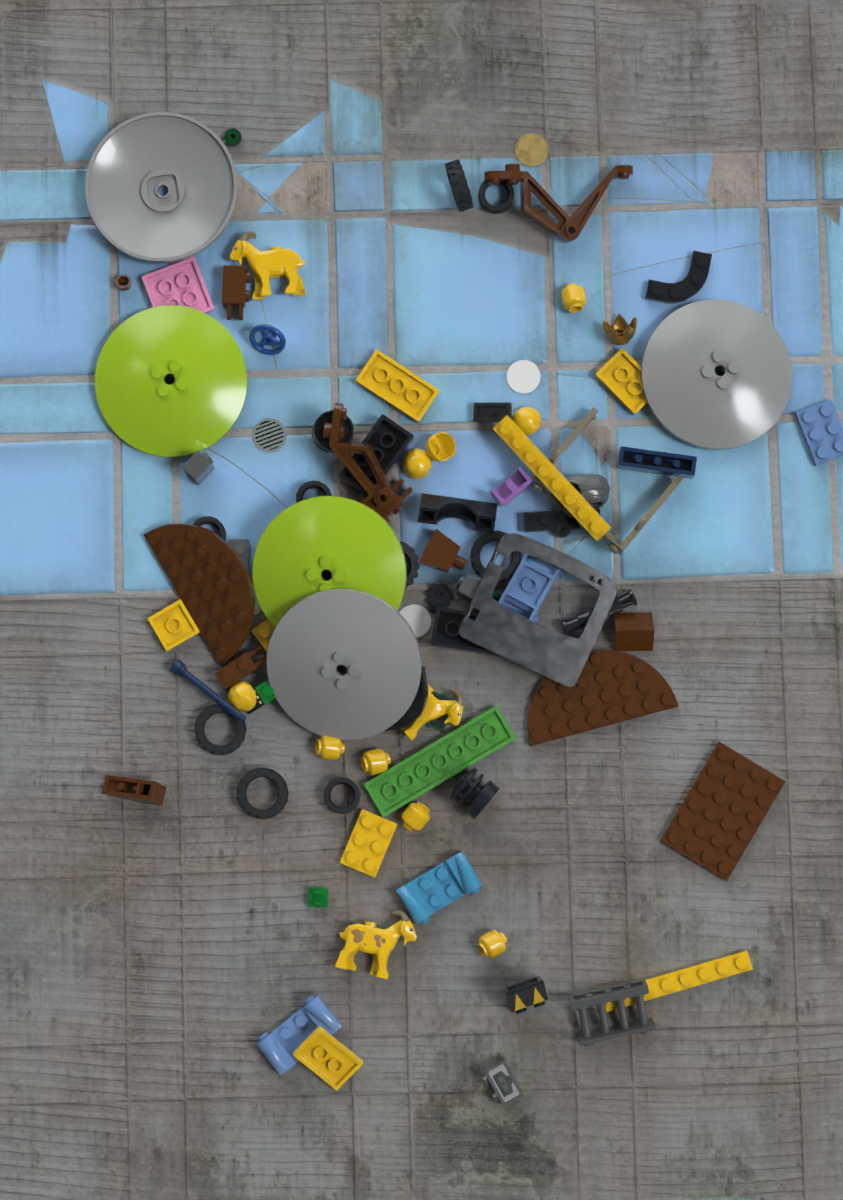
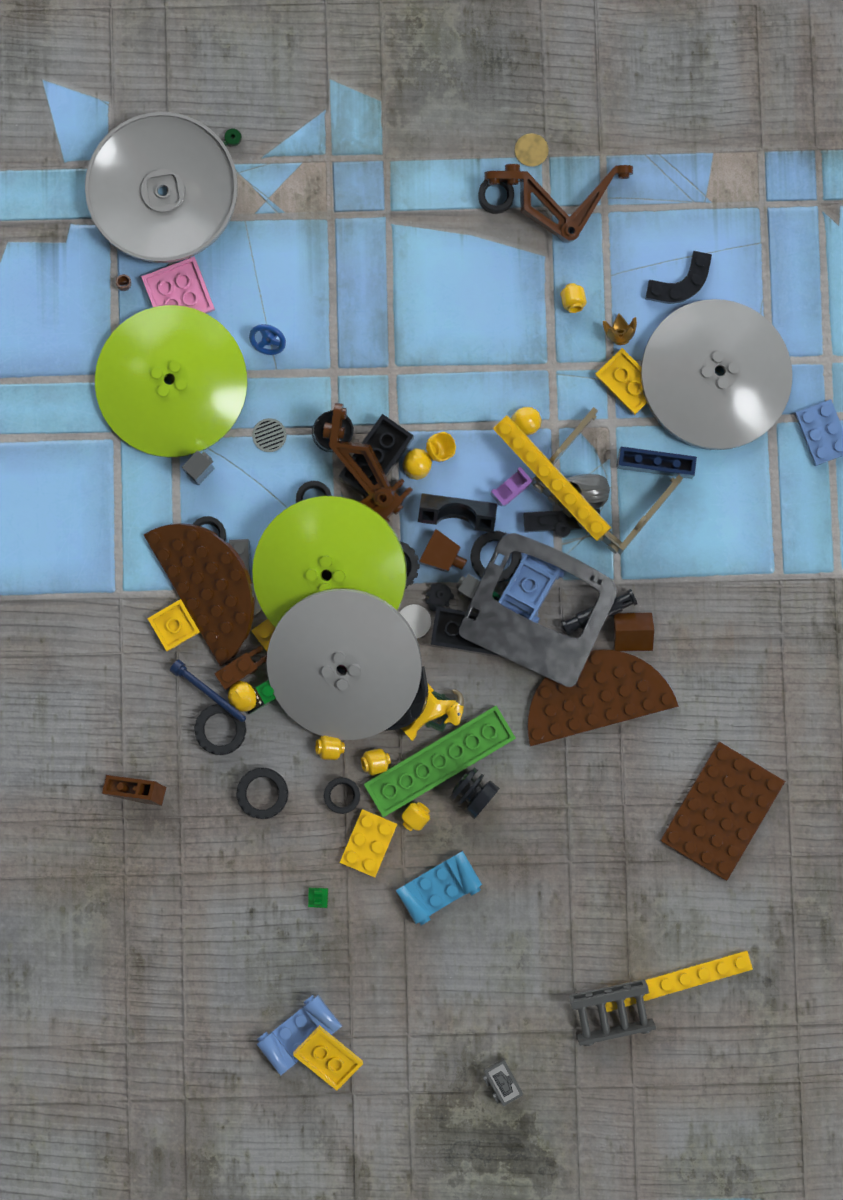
reddish brown hinge [222,265,251,320] -> none
yellow animal [230,231,306,301] -> none
yellow animal [335,910,417,979] -> none
yellow plate [355,349,440,423] -> none
black tyre [445,159,474,212] -> none
black hinge [473,402,512,423] -> none
yellow head [477,930,507,959] -> none
black slope [503,976,548,1014] -> none
white sticker [506,360,541,393] -> none

